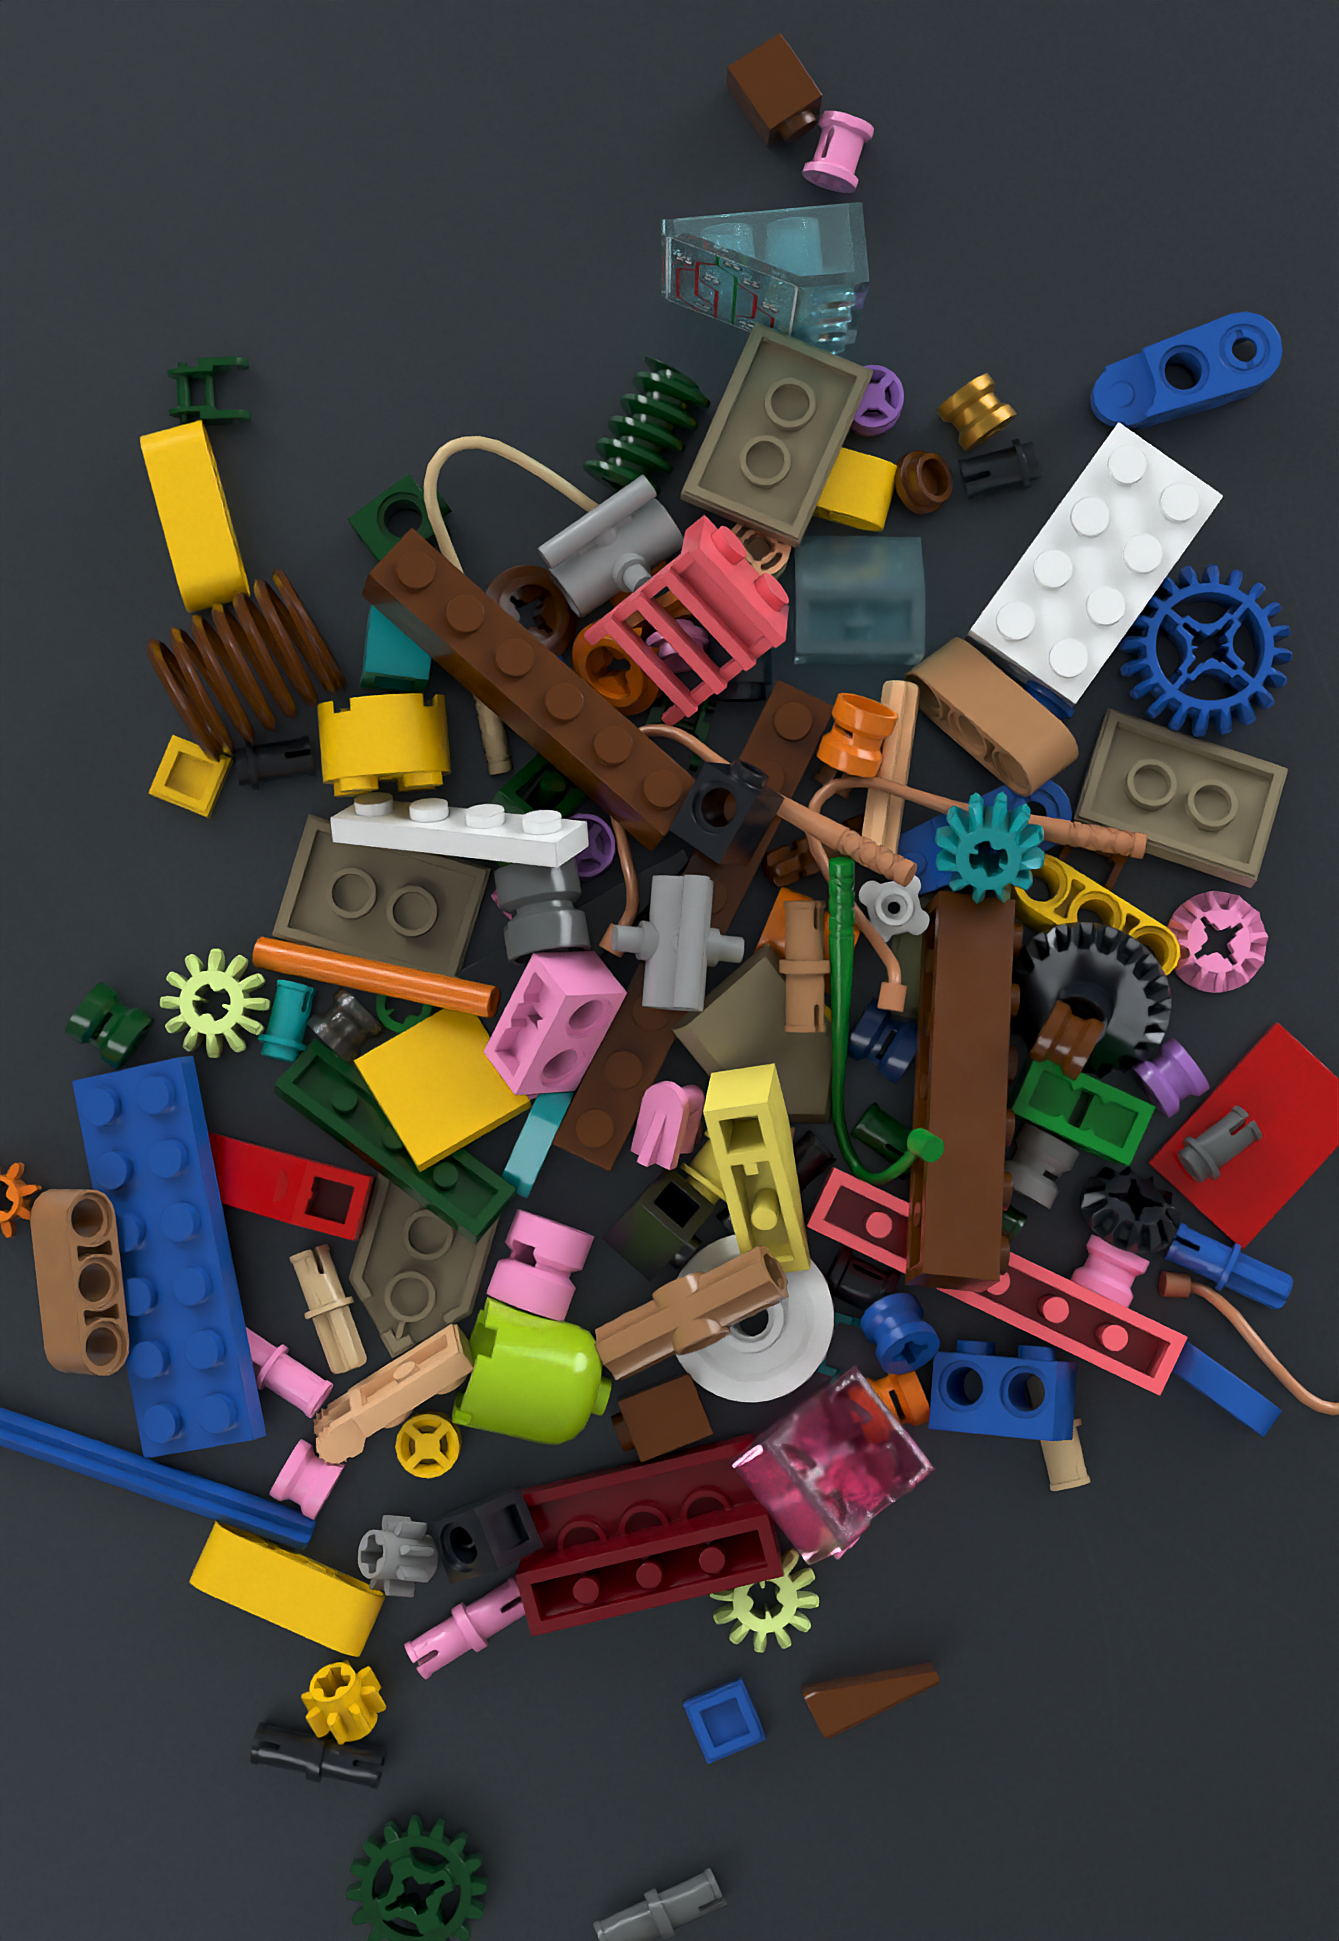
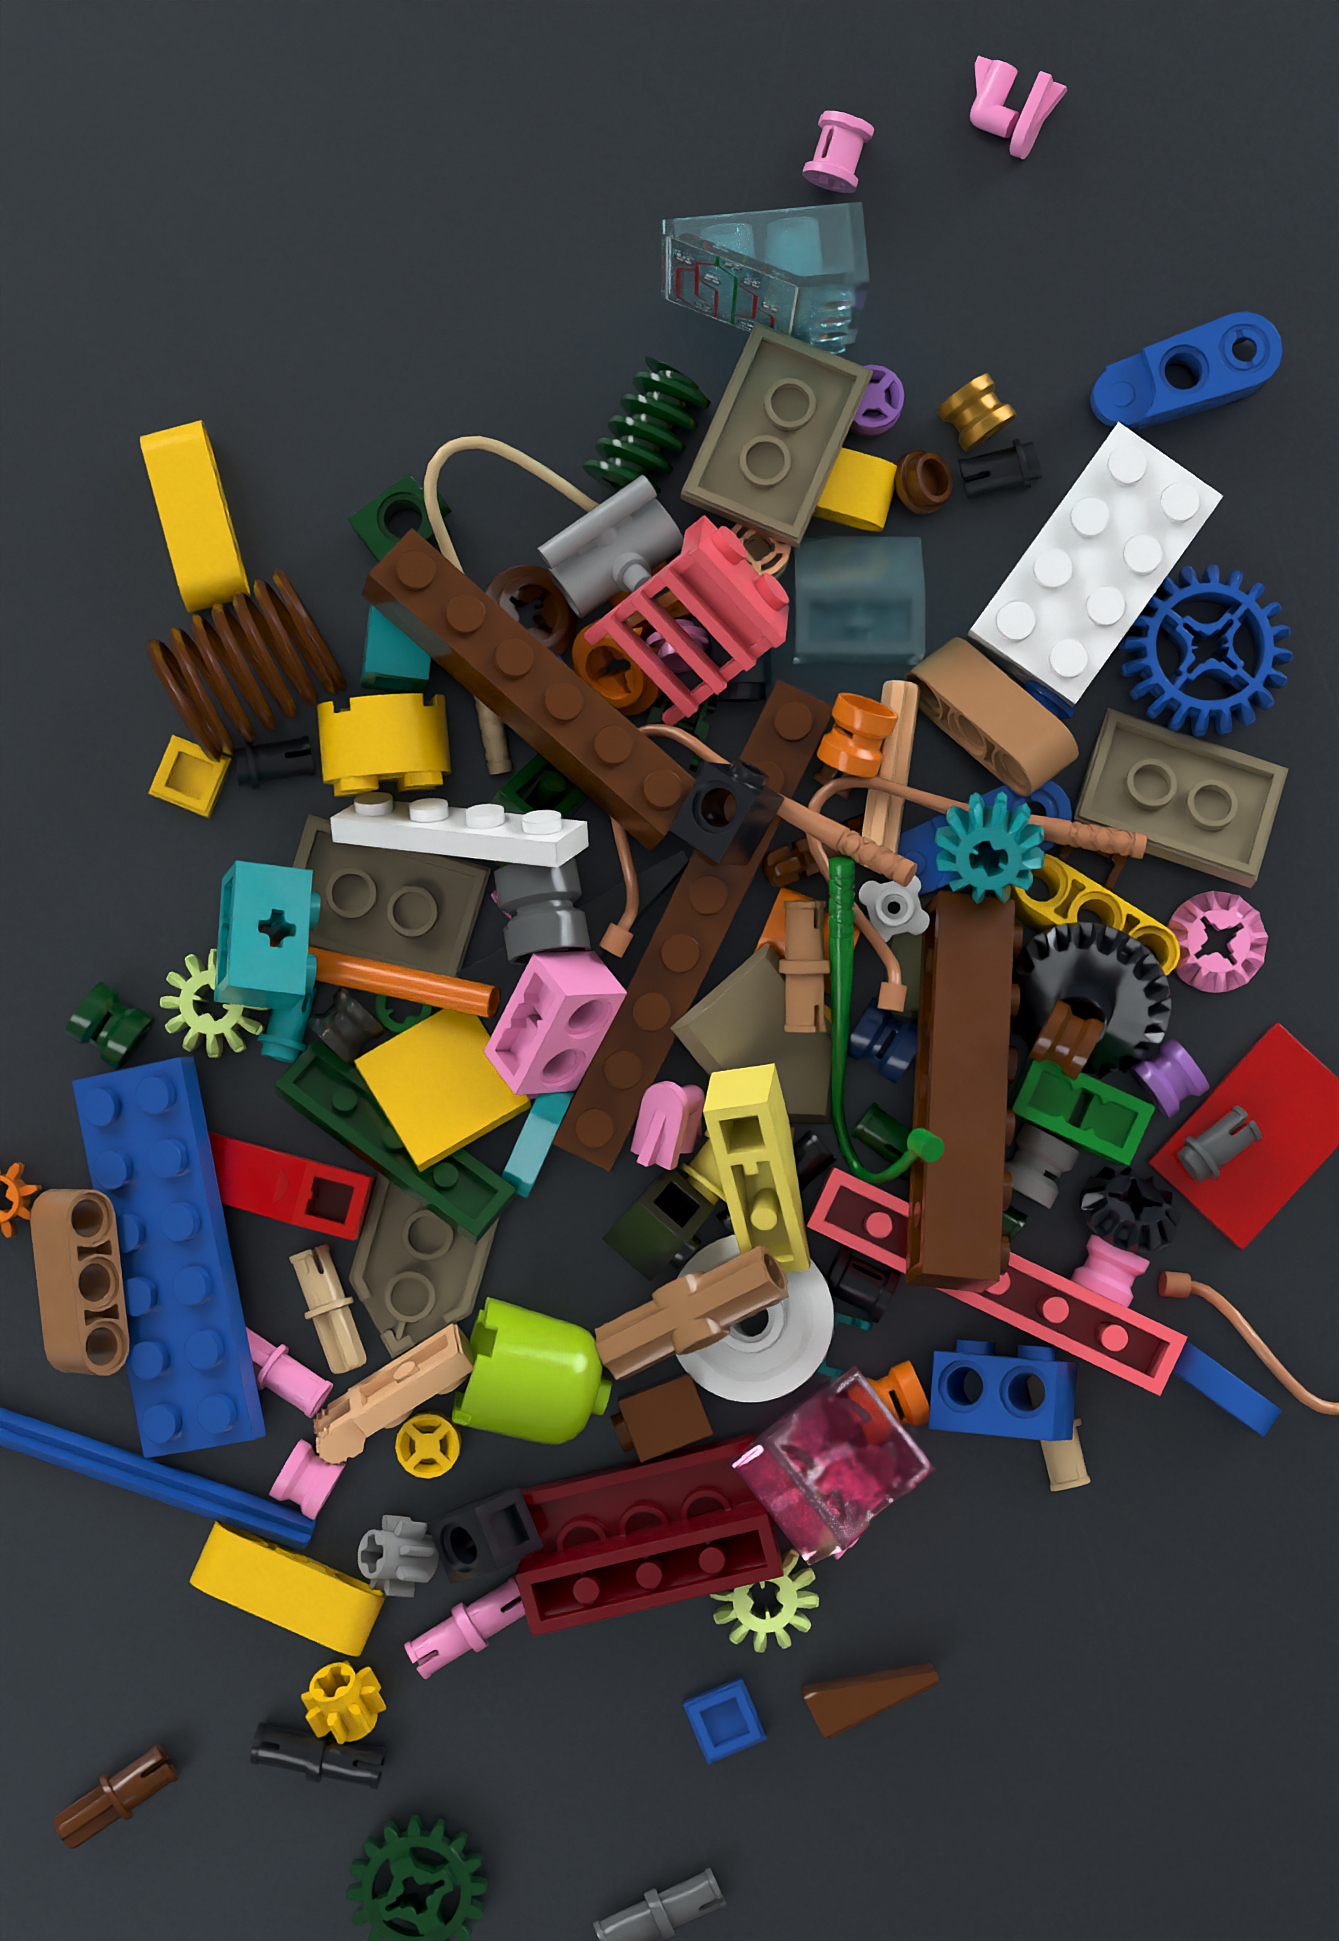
dark green piece [167,356,251,426] -> none
bright pink wheel [486,1209,595,1321] -> none
medium lavender wheel [566,814,616,882] -> none
light grey pin [611,875,744,1012] -> none
reddish brown brick [726,32,823,148] -> none
blue wheel [860,1293,940,1374] -> none
blue axle [1163,1223,1293,1310] -> none
none -> reddish brown axle [53,1744,179,1849]
none -> teal brick [214,860,320,1011]
none -> bright pink piece [970,56,1067,159]

